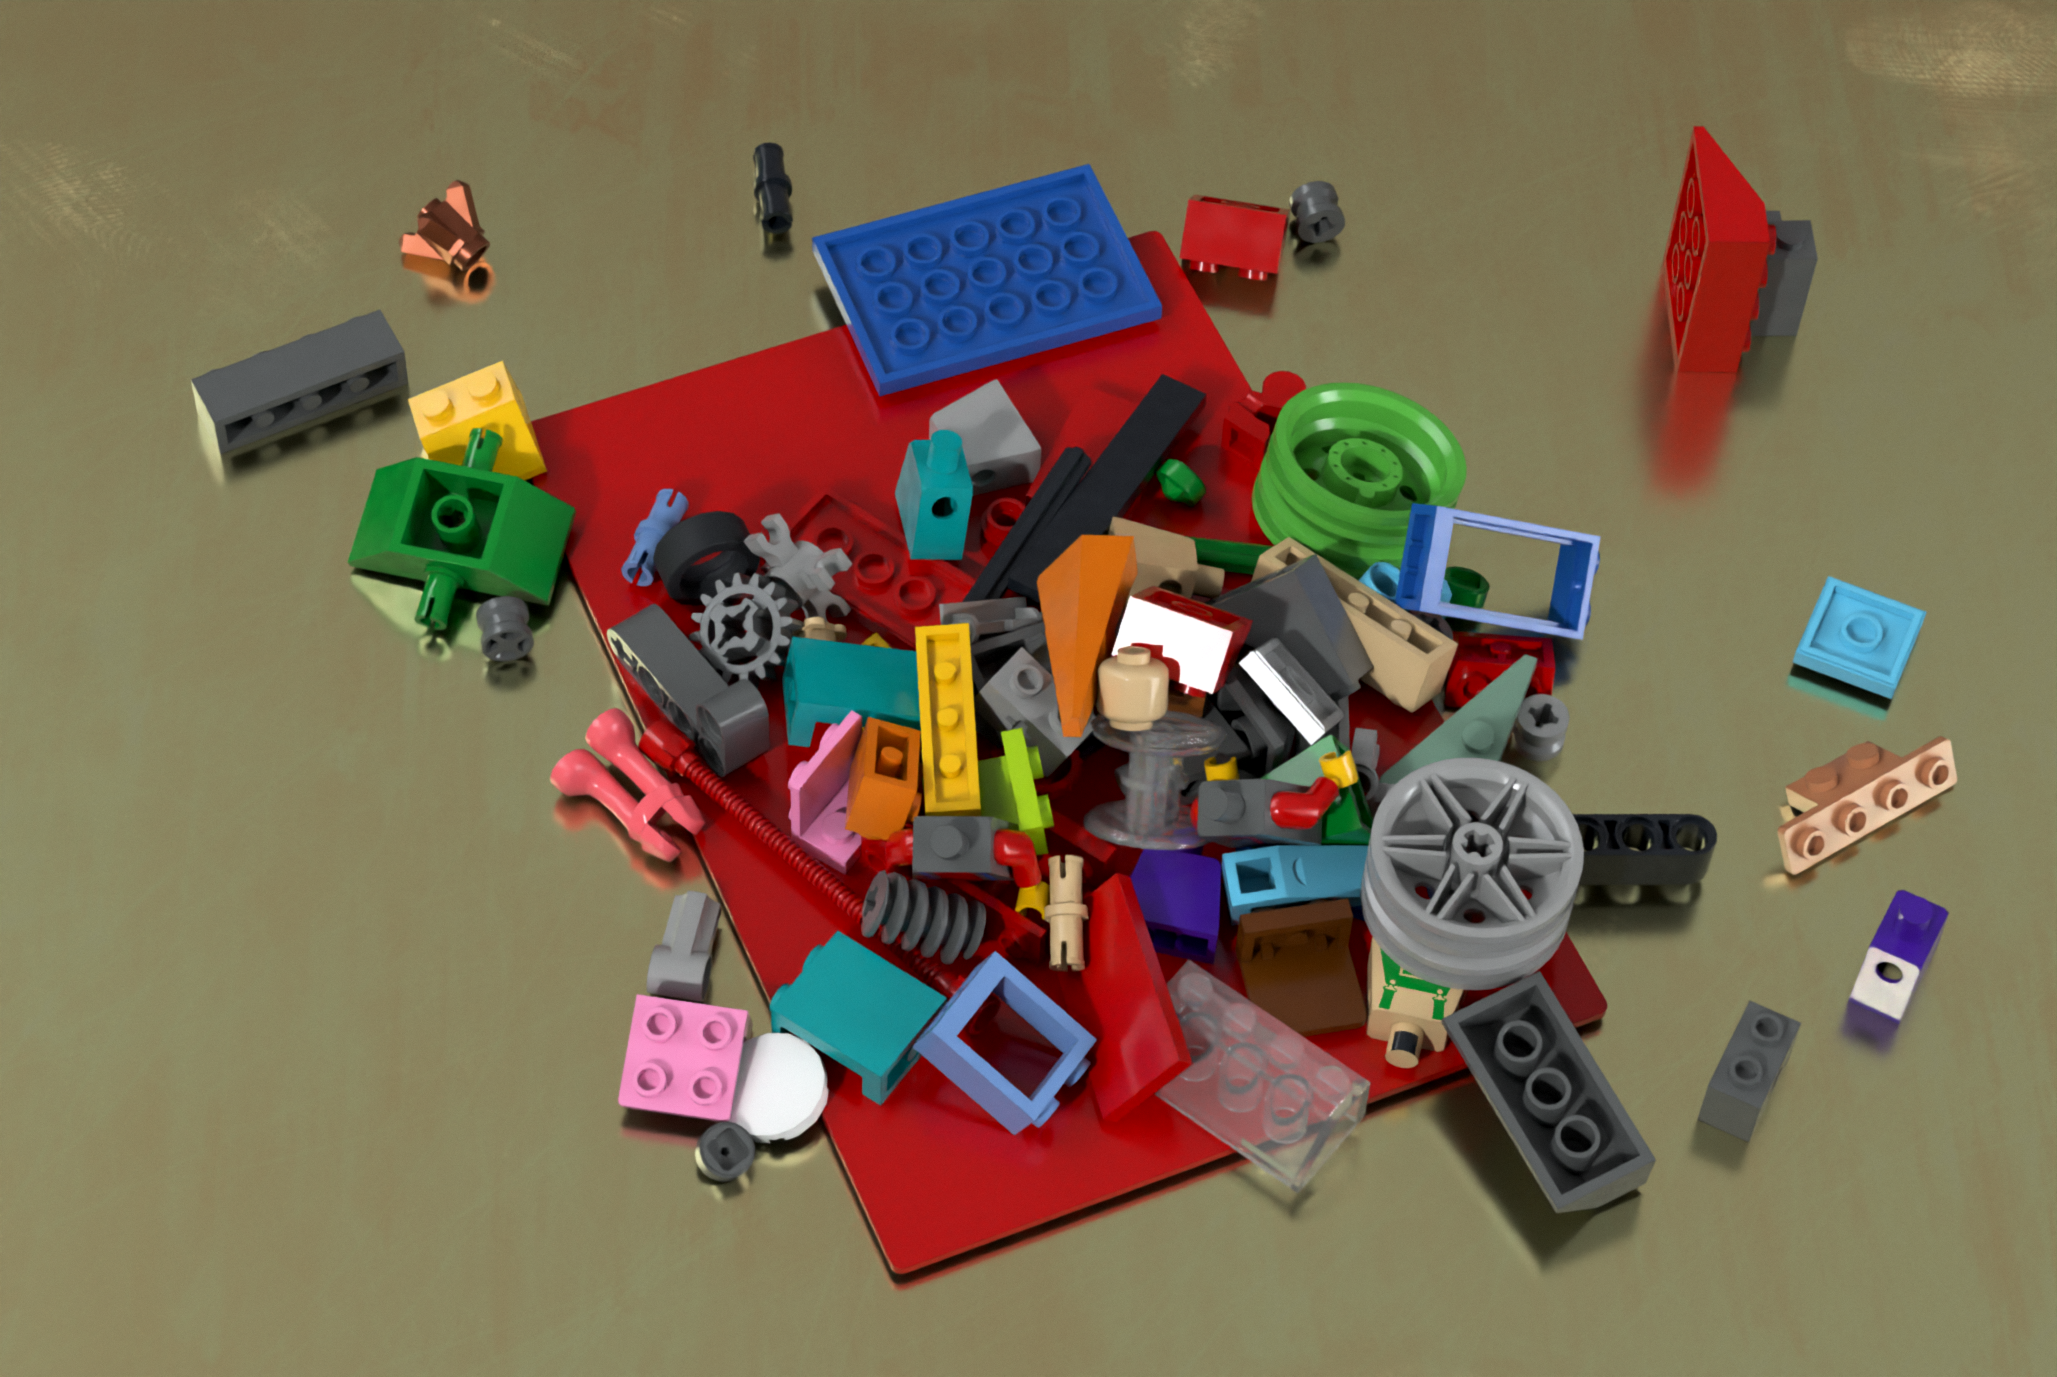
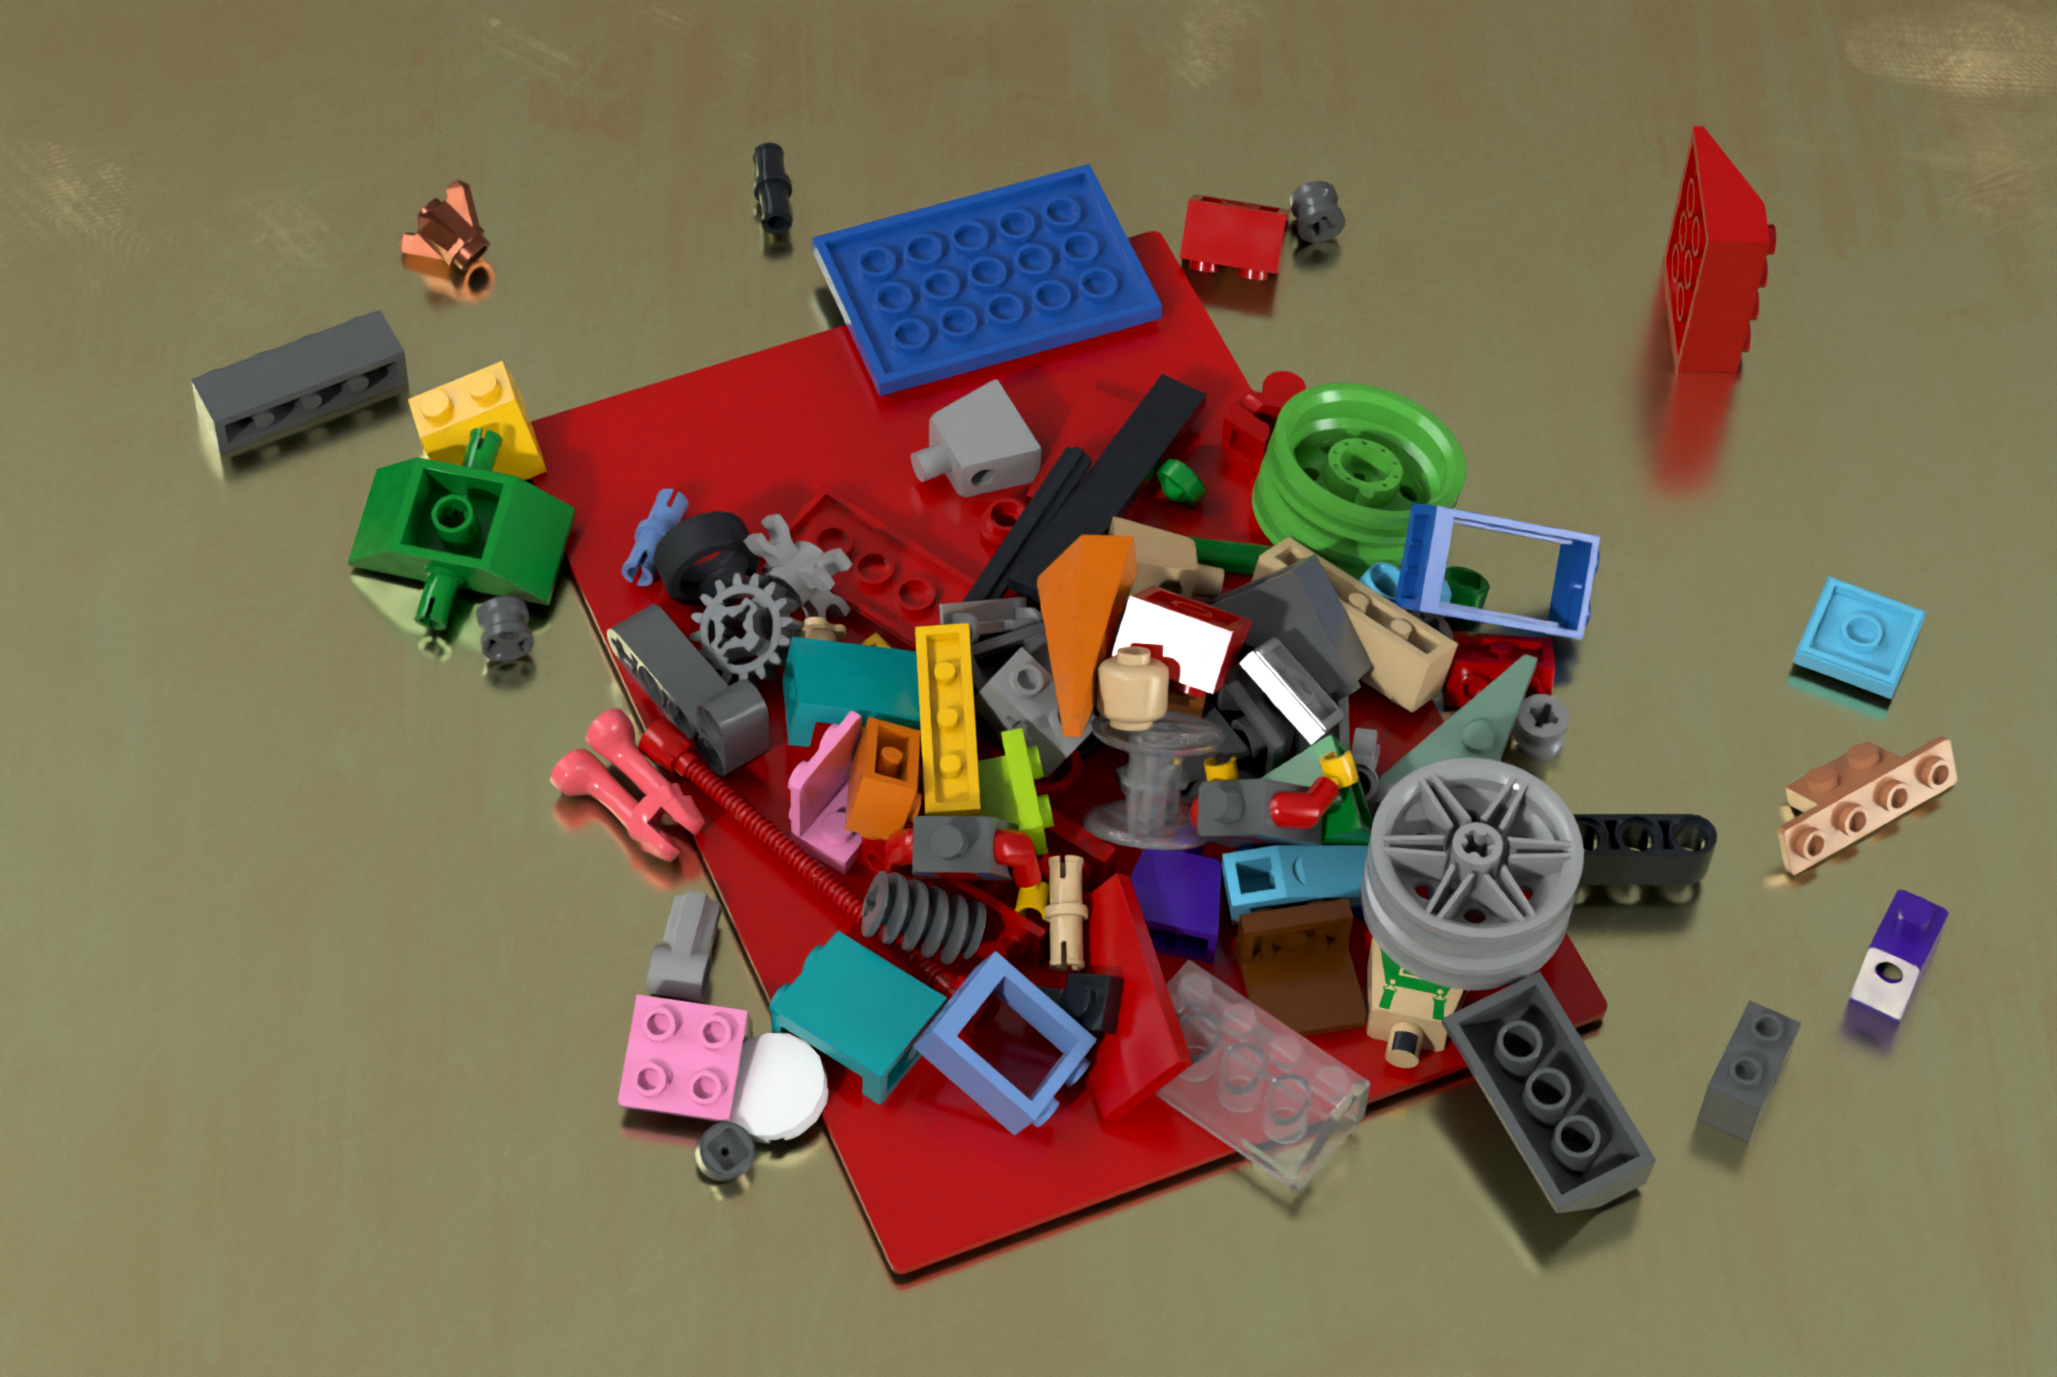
teal torso [895,430,973,560] -> none
dark grey arch [1749,211,1818,336] -> none
none -> black plate [1035,973,1124,1034]

